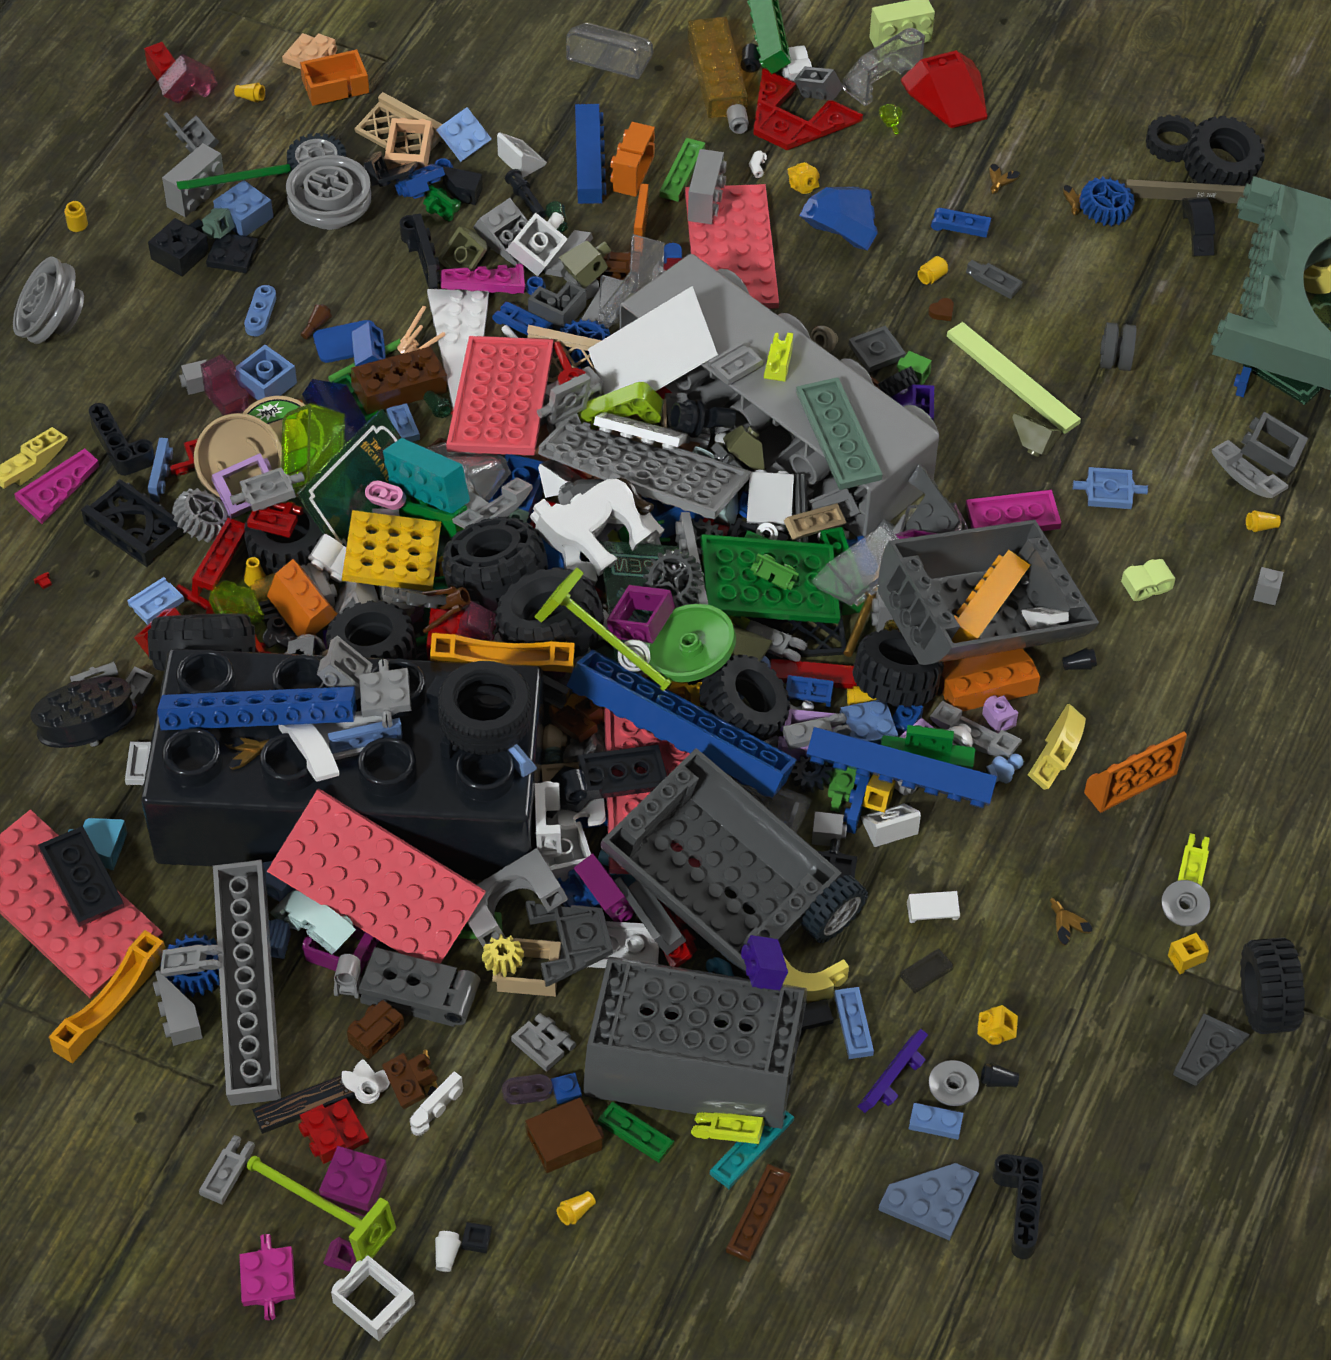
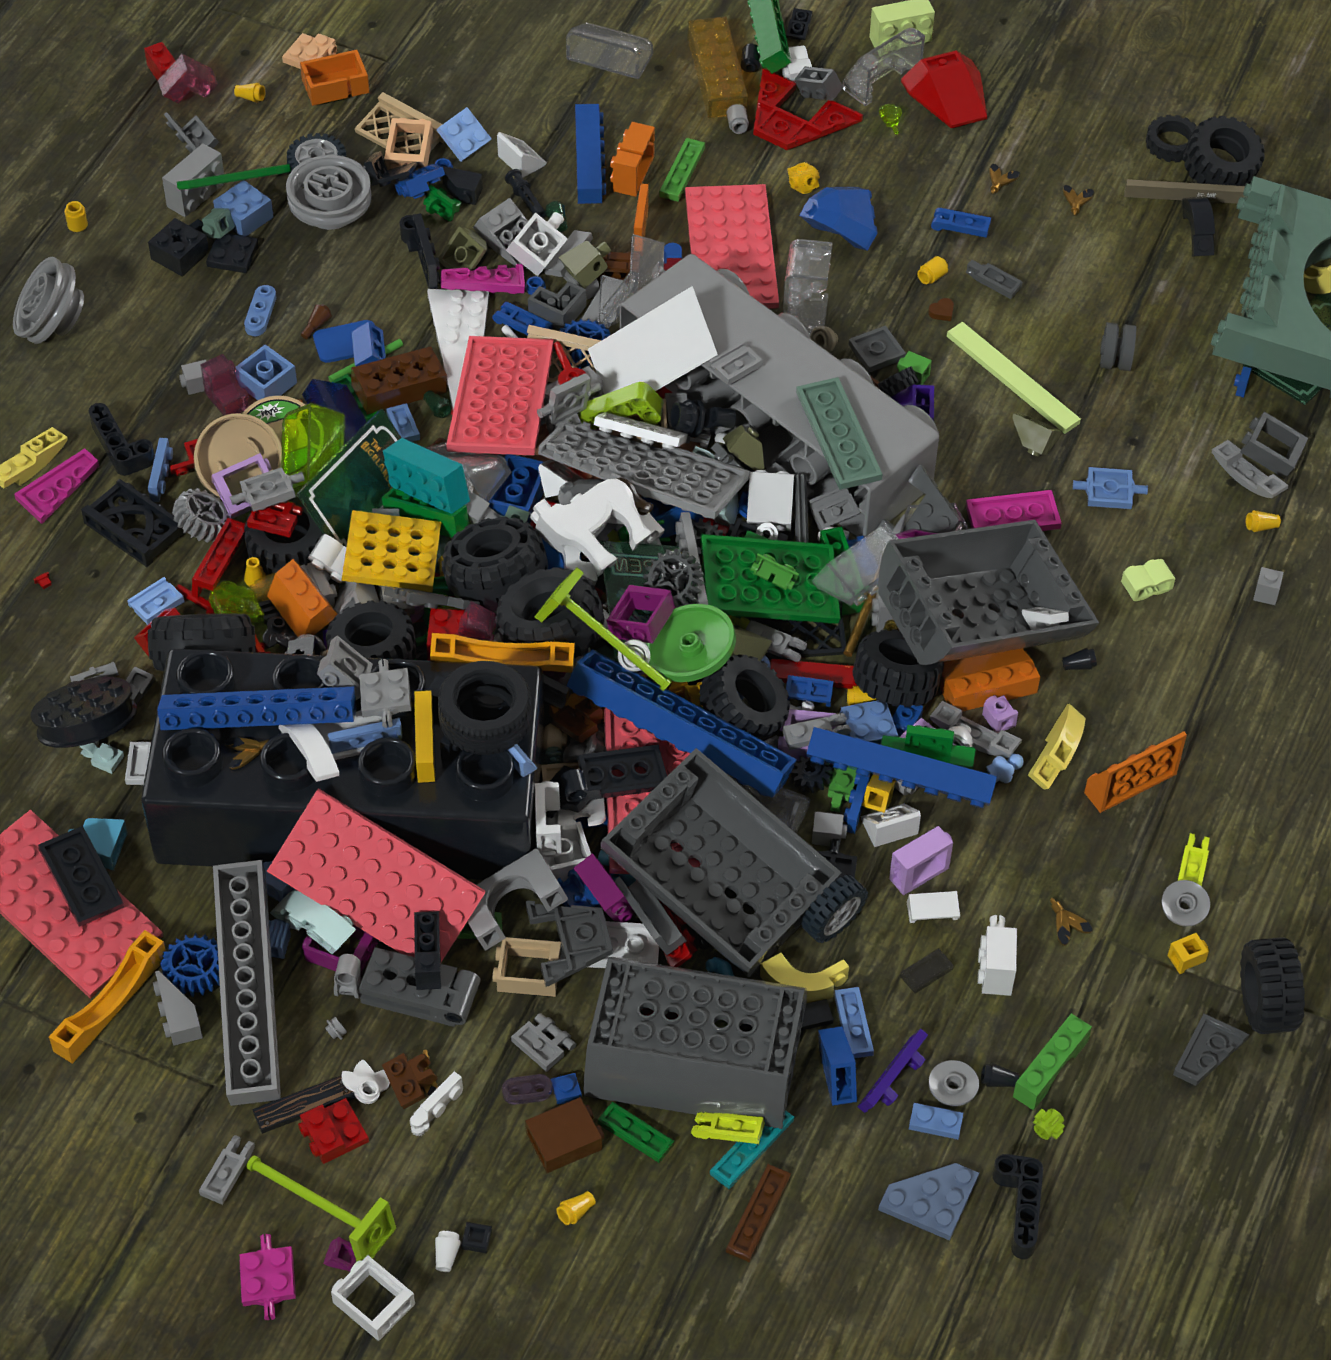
light grey hinge [160,945,223,977] -> none
magenta brick [319,1146,388,1217] -> none
reddish brown brick [347,1000,404,1059] -> none
bright pink plate [365,481,406,510] -> none
light nougat plant [397,306,445,354] -> none
reddish brown plant [422,586,470,633] -> none
light grey slope [452,477,533,529] -> none
light yellow gear [482,934,524,977] -> none
light grey brick [688,149,727,224] -> none
dark purple brick [741,935,788,991] -> none
white arm [749,151,767,178] -> none
neon yellow hinge [764,333,793,382] -> none
tan plate [784,503,847,540] -> none
light orange brick [952,549,1030,643] -> none
yellow brick [977,1005,1018,1045] -> none
blue gear [1079,176,1135,227] -> none
none -> light aqua plate [80,743,124,774]
none -> light grey plate [325,1017,347,1040]
none -> yellow piece [414,691,435,783]
none -> black slope [414,911,441,990]
none -> clear windscreen [783,239,832,335]
none -> black slope [786,8,813,40]
none -> blue slope [818,1027,857,1106]
none -> lavender window [889,826,953,896]
none -> white brick [978,915,1017,996]
none -> bright green arch [1013,1013,1092,1111]
none -> lime gear [1033,1108,1065,1140]

